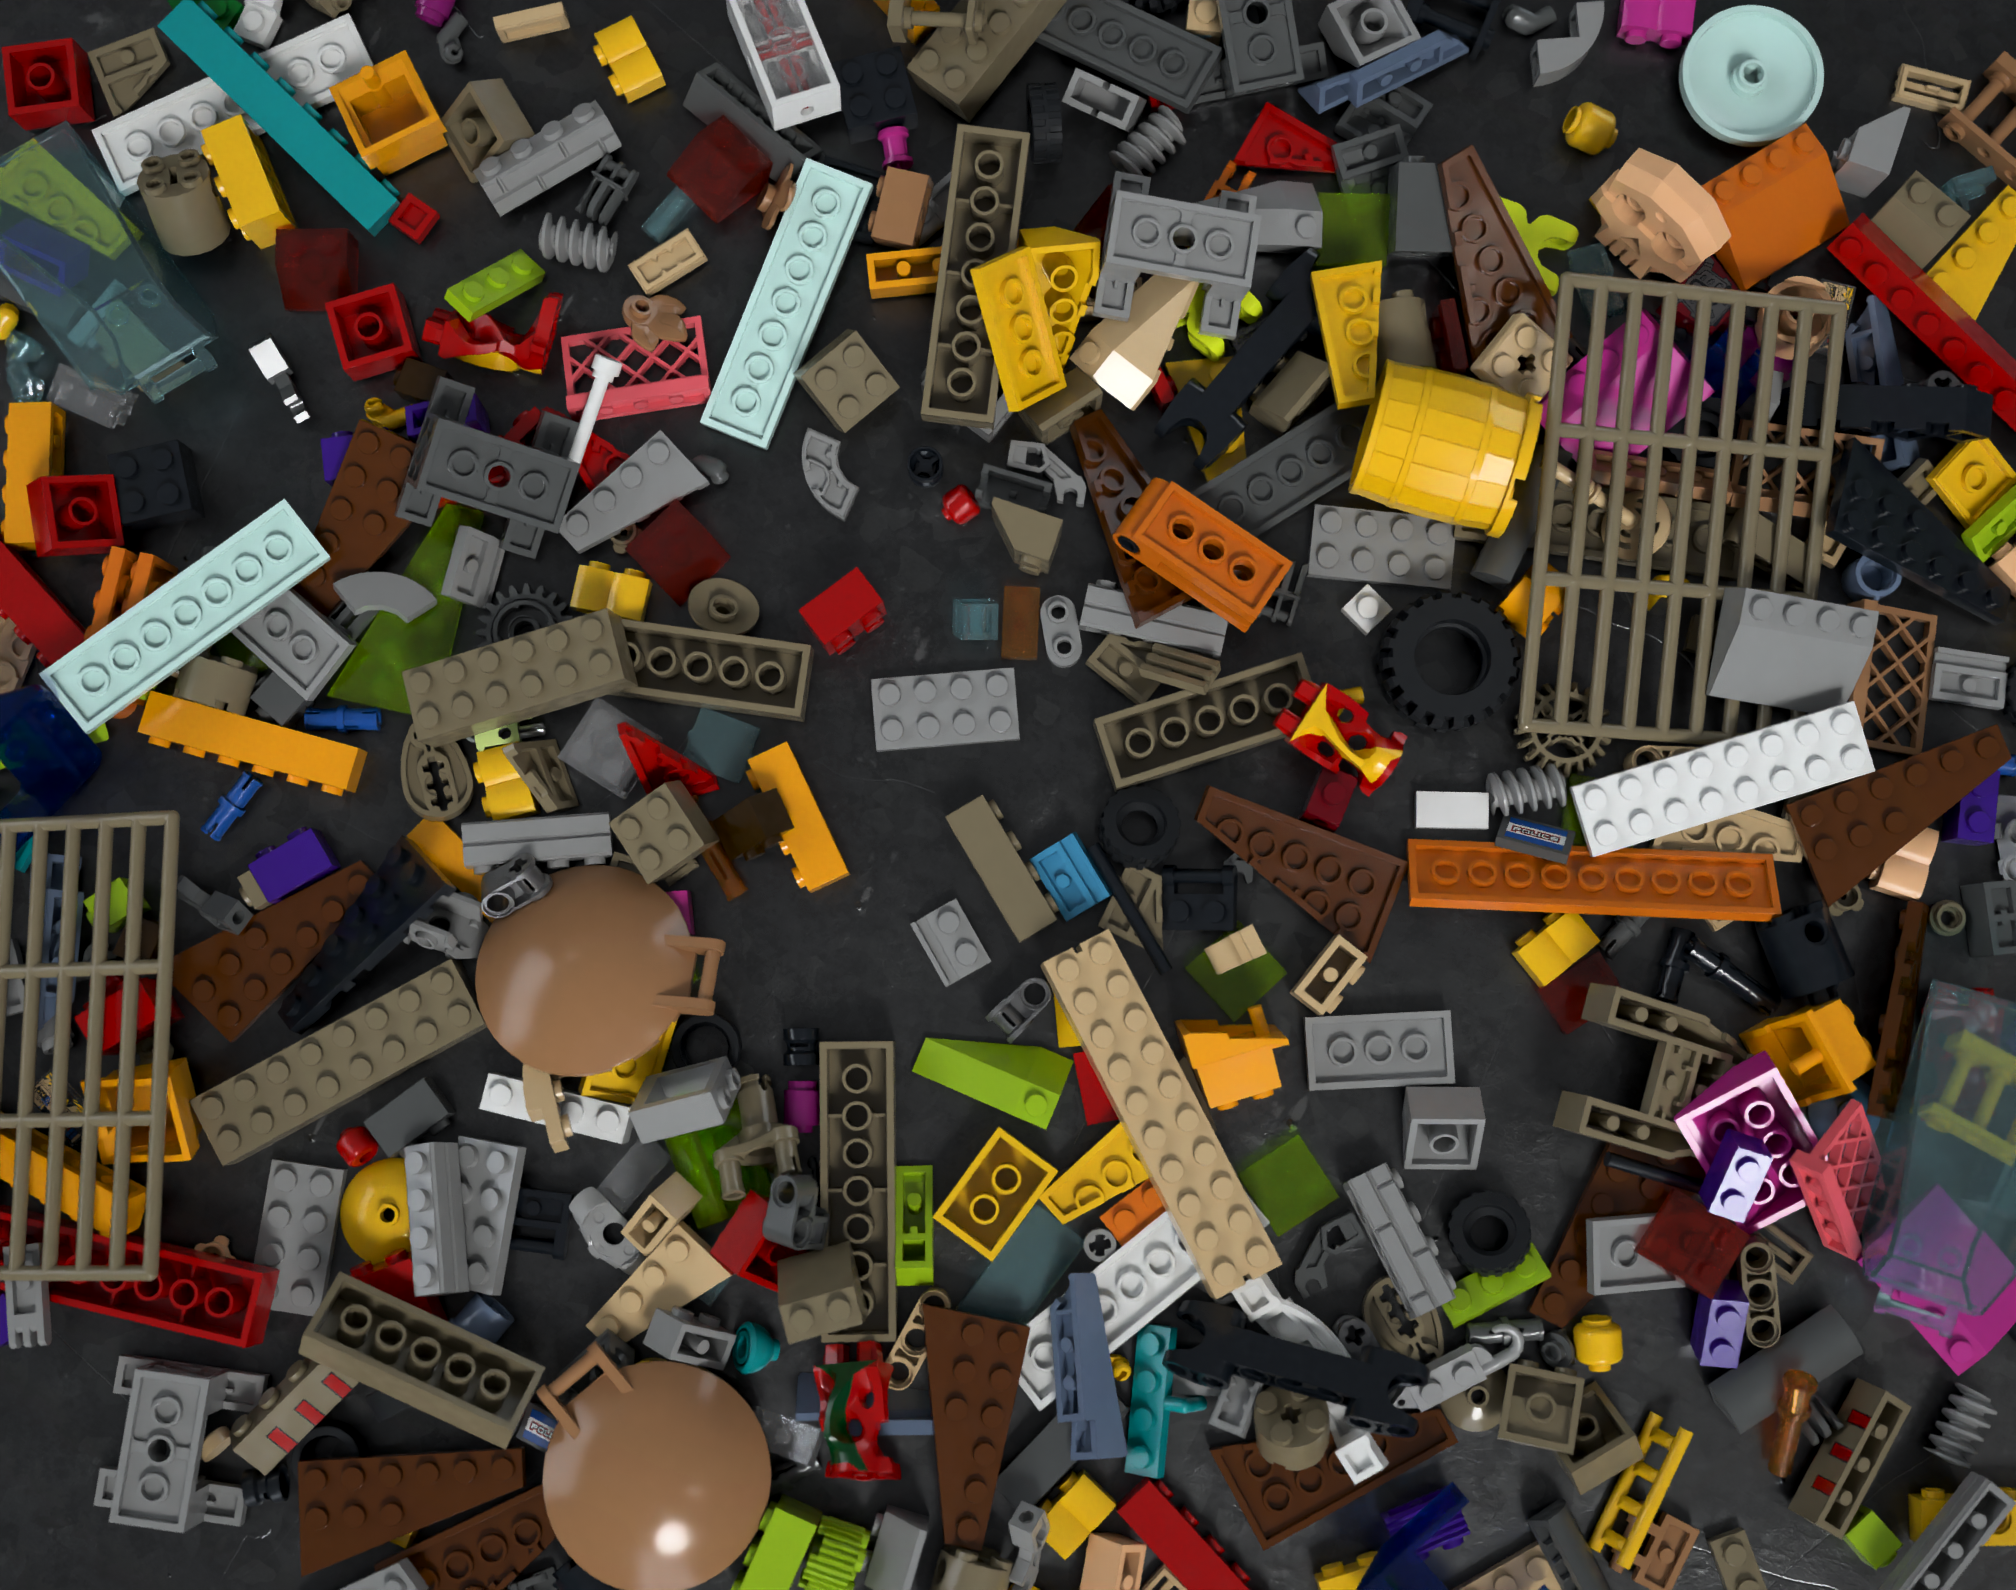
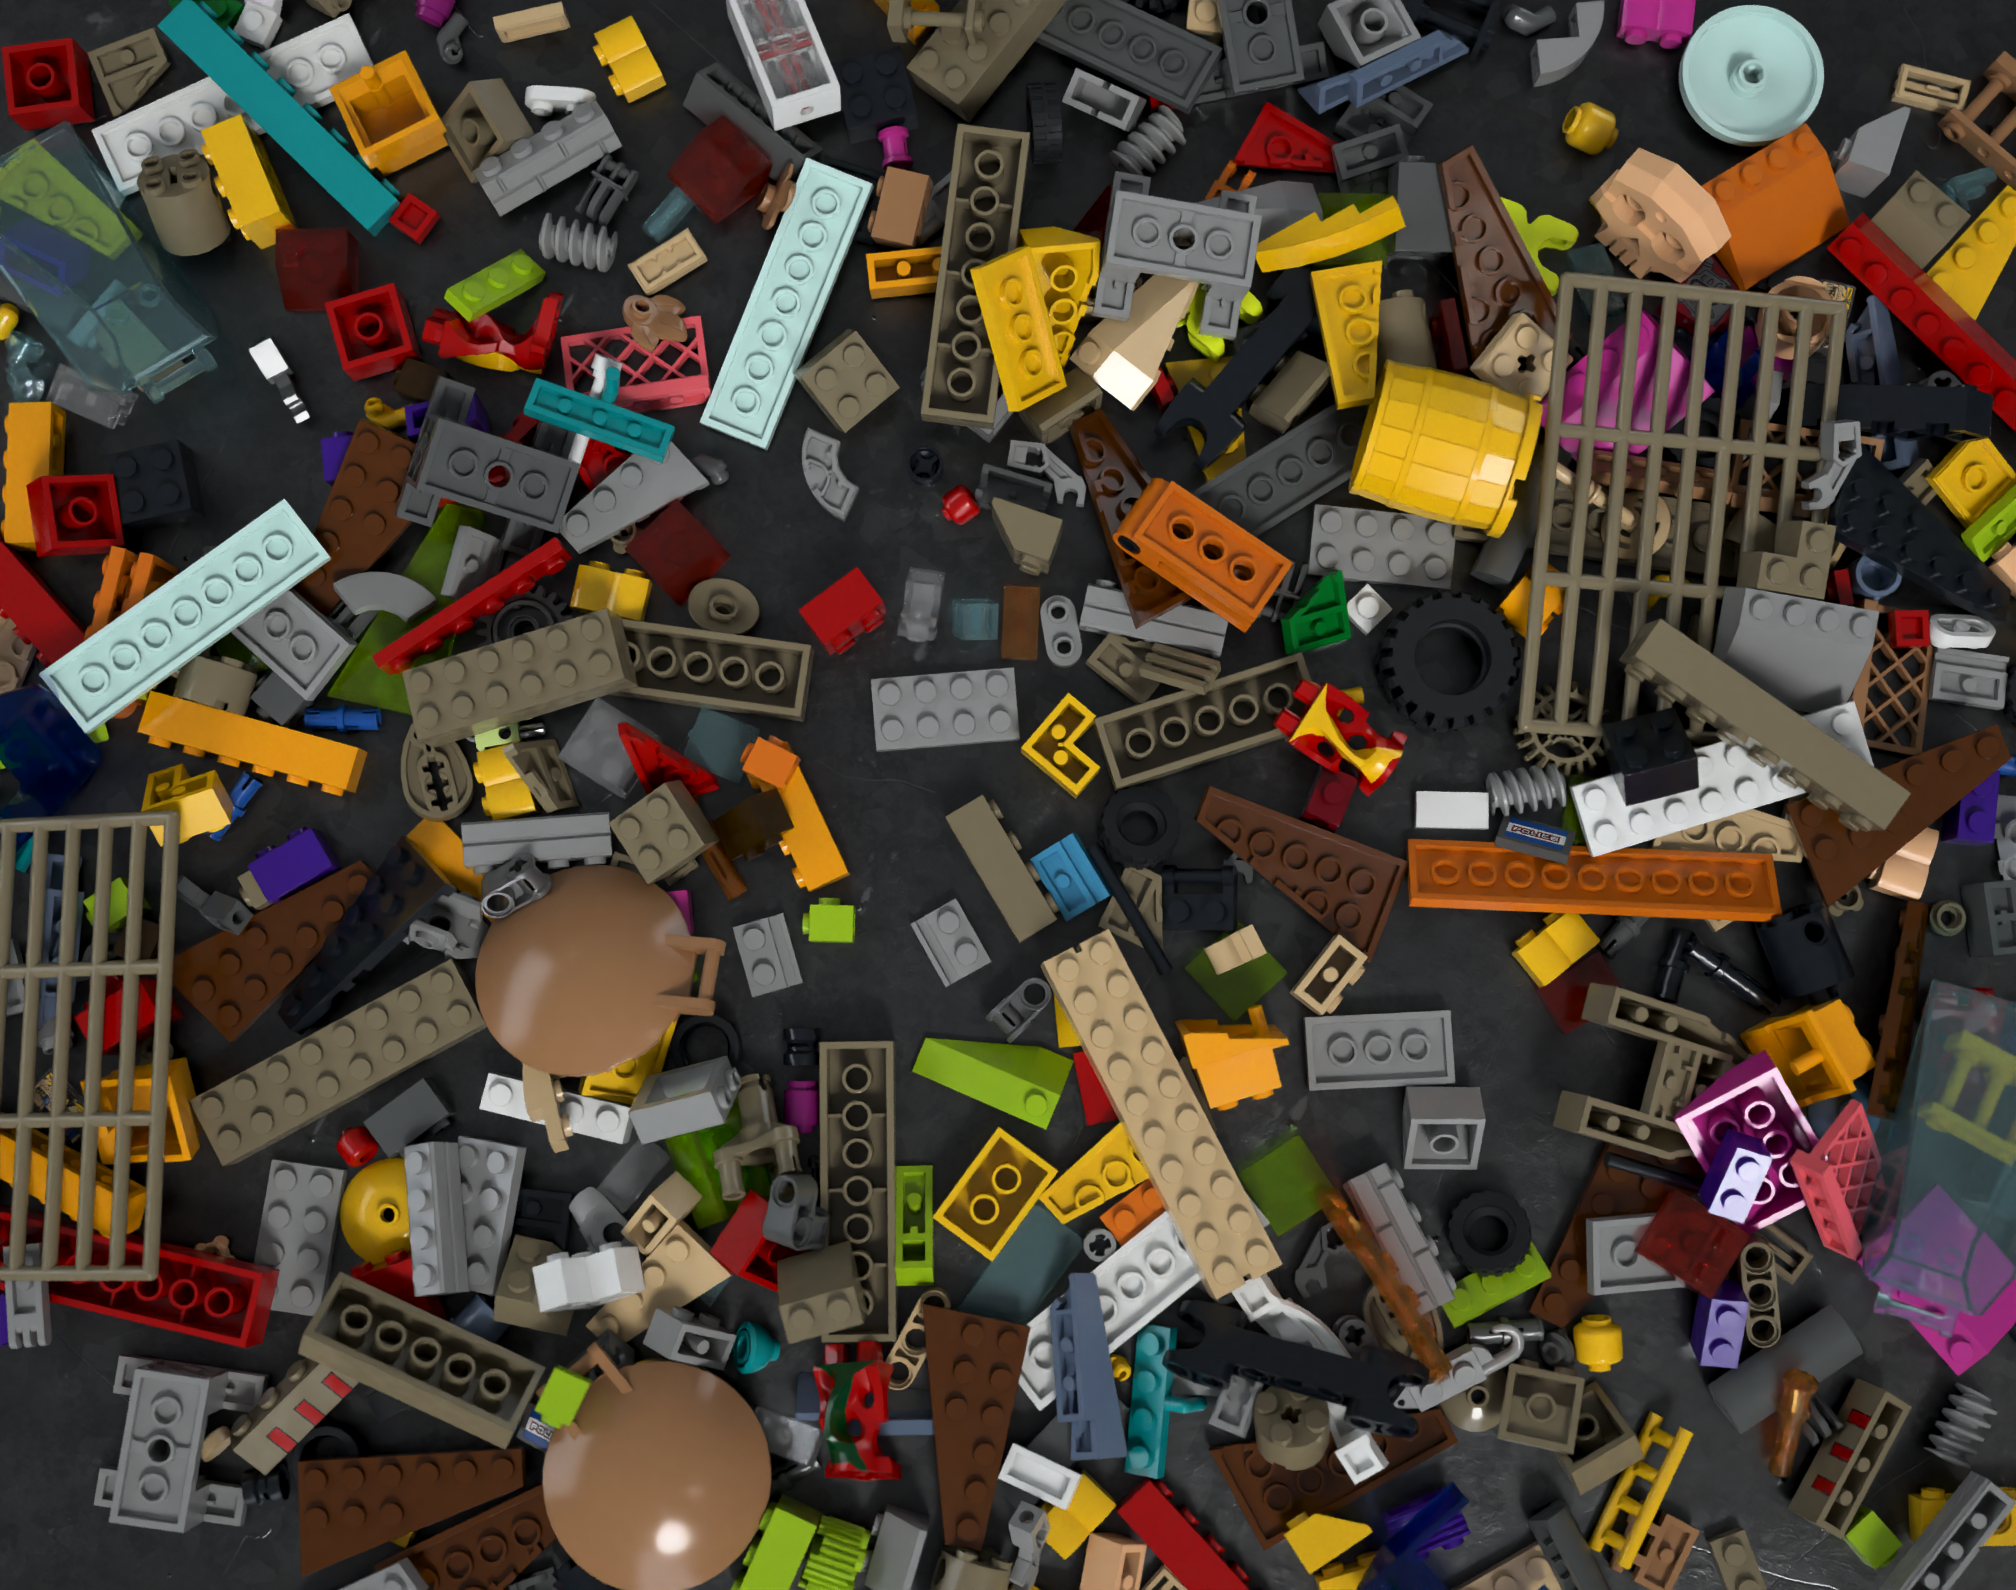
none -> yellow brick [141,763,233,847]
none -> red plate [372,537,572,675]
none -> dark tan slope [493,1235,575,1336]
none -> teal plate [524,367,675,463]
none -> white plate [525,85,596,116]
none -> white brick [532,1241,646,1312]
none -> lime brick [534,1364,593,1429]
none -> light grey plate [732,913,804,998]
none -> orange brick [740,735,801,792]
none -> lime brick [802,898,856,943]
none -> clear brick [897,567,946,642]
none -> white tile [998,1443,1082,1510]
none -> yellow brick [1021,692,1100,799]
none -> yellow slope [1255,195,1406,273]
none -> green wing [1281,570,1351,655]
none -> yellow slope [1284,1511,1372,1574]
none -> clear orange plate [1312,1187,1453,1386]
none -> black brick [1602,707,1699,806]
none -> dark tan brick [1619,619,1911,832]
none -> dark tan brick [1736,520,1836,599]
none -> light grey piece [1801,419,1862,510]
none -> red plate [1822,569,1854,606]
none -> red plate [1888,610,1930,648]
none -> white plate [1929,614,1996,649]

